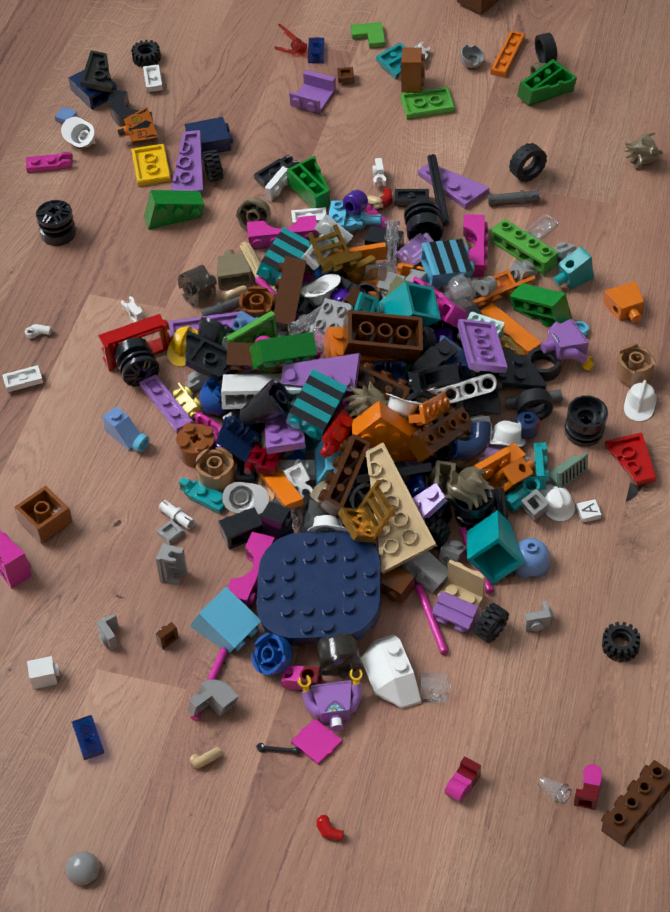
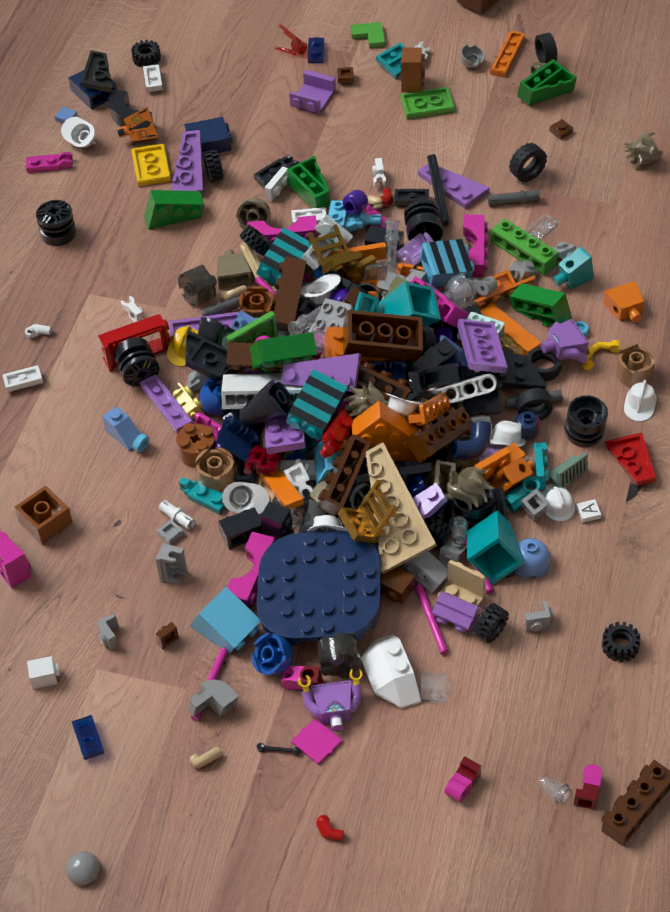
none -> black tyre [239,225,272,256]
none -> clear cone [449,516,469,545]
none -> reddish brown plate [549,119,573,140]
none -> yellow arm [586,340,620,357]

